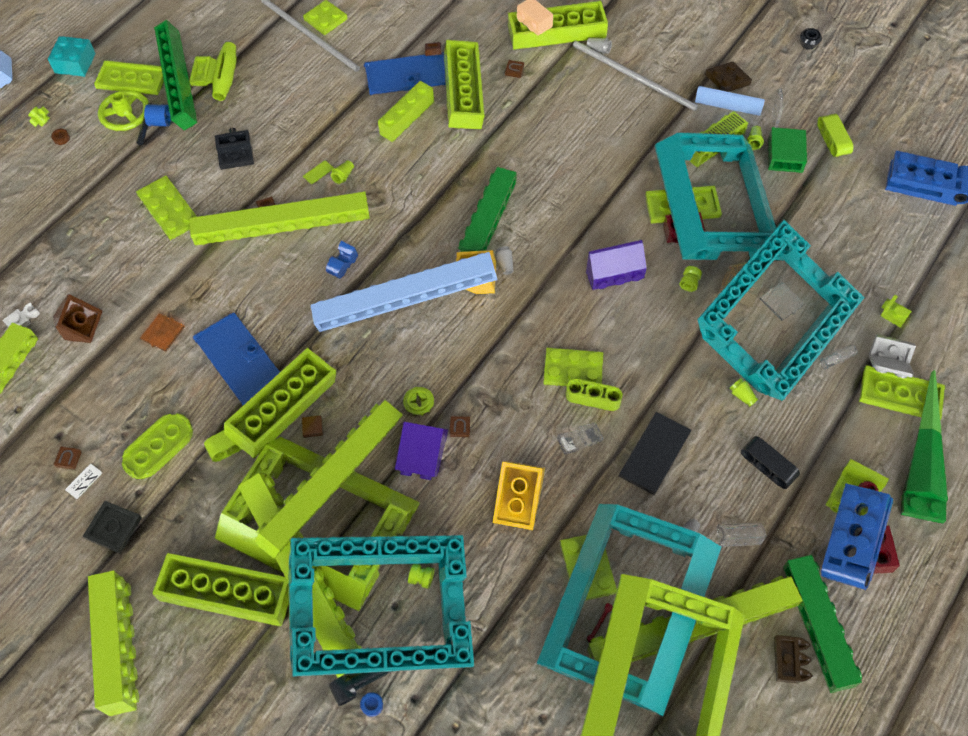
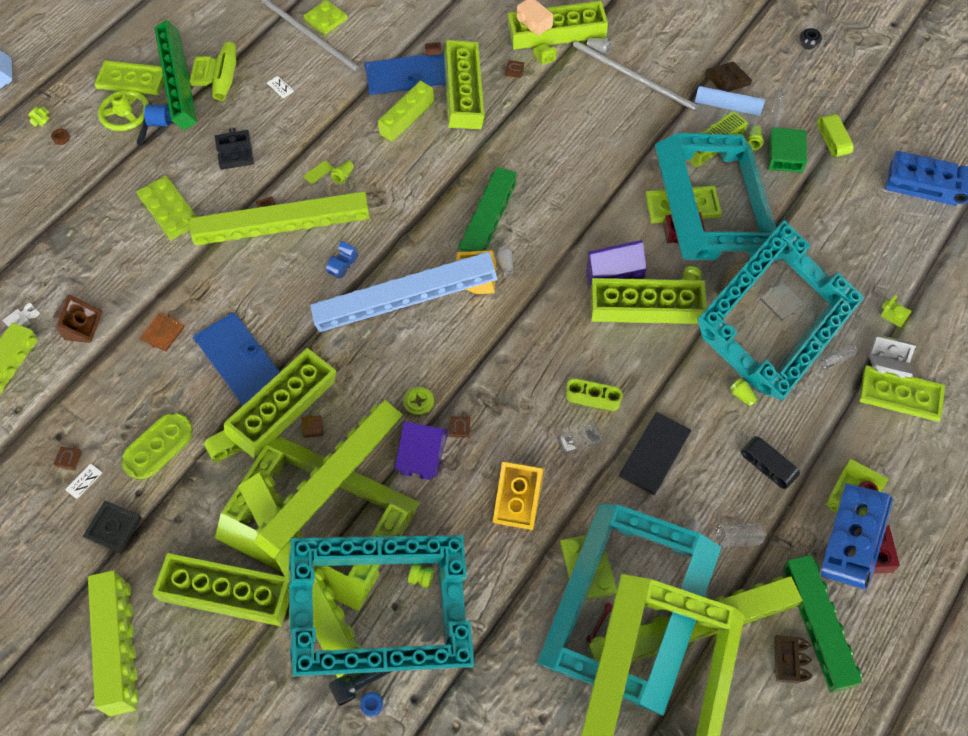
teal brick [48,36,96,77] -> none
lime plate [544,348,603,386] -> none
green plate [901,370,948,524] -> none
none -> white sticker [267,76,294,98]
none -> lime bracket [533,43,557,66]
none -> lime brick [591,278,707,324]

